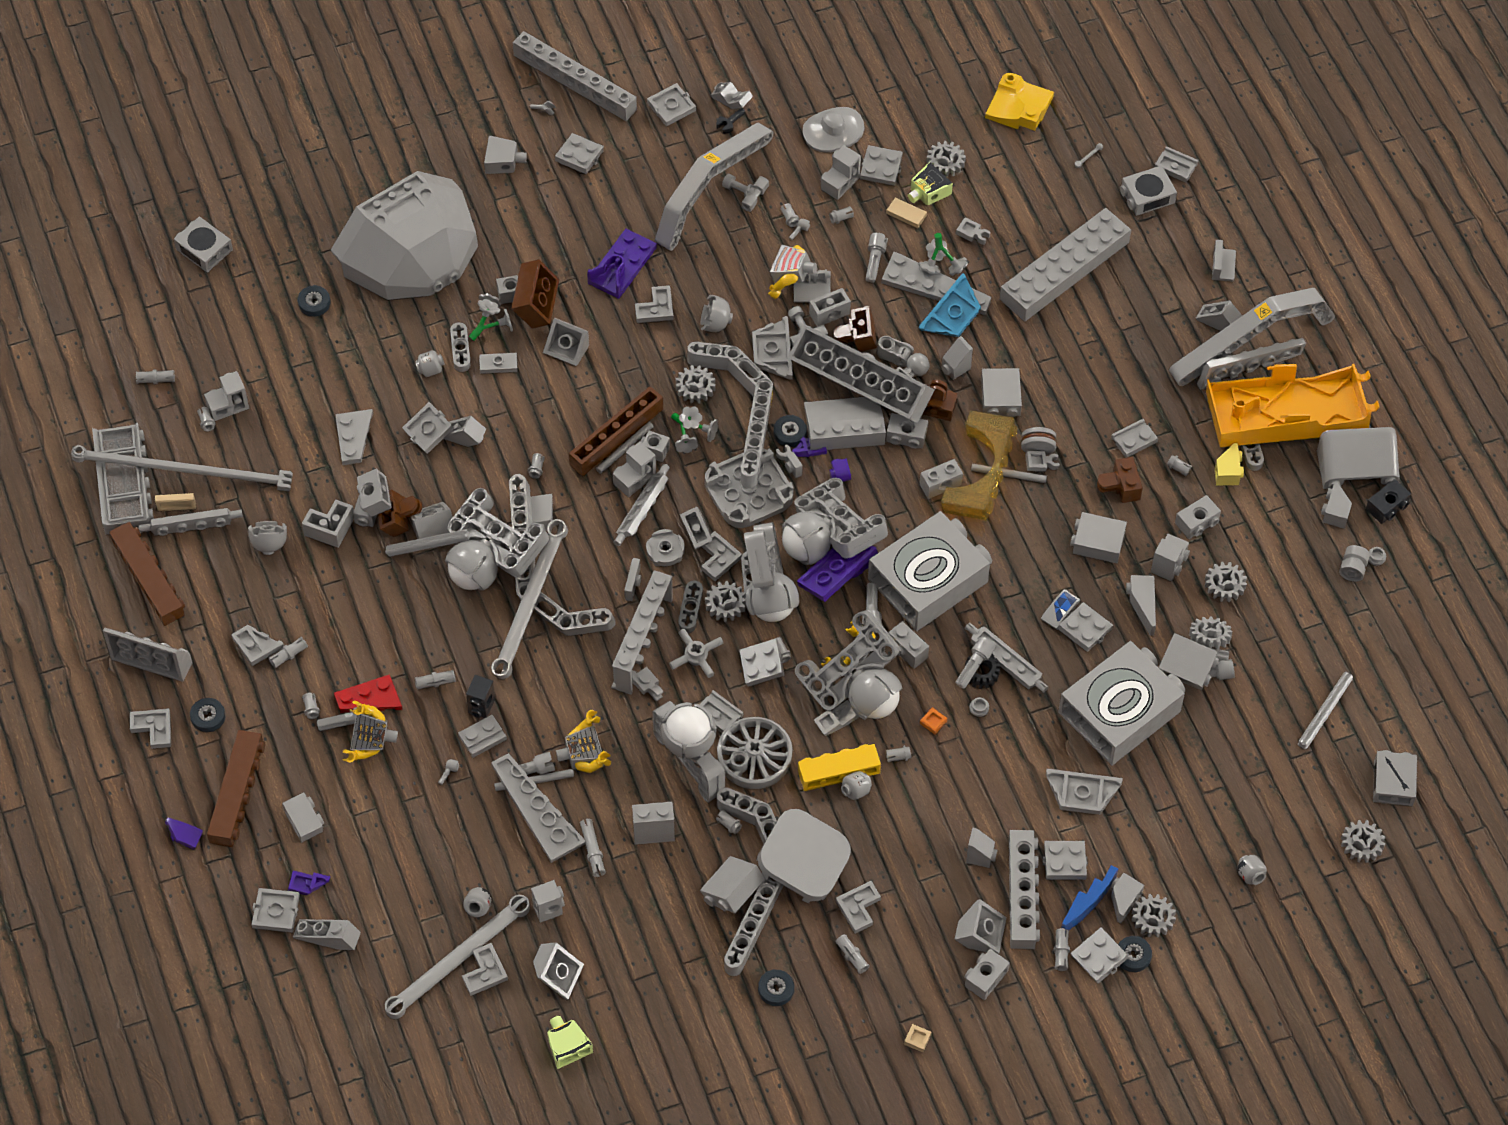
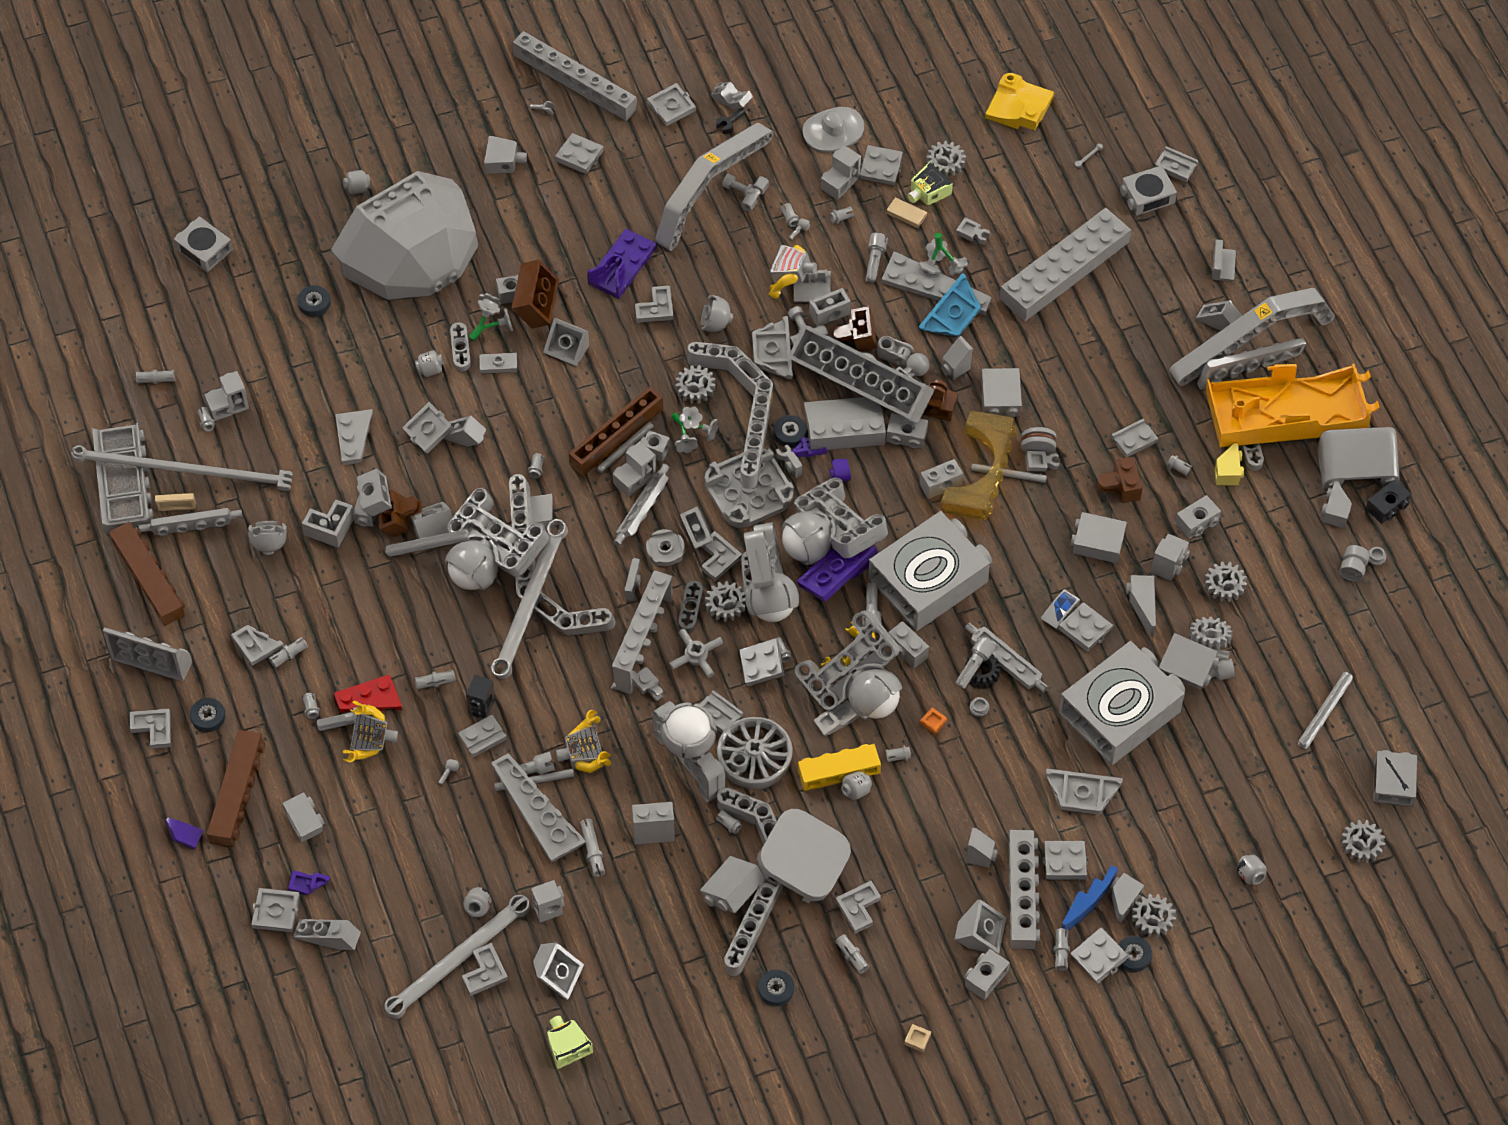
none -> light grey head [343,170,370,195]

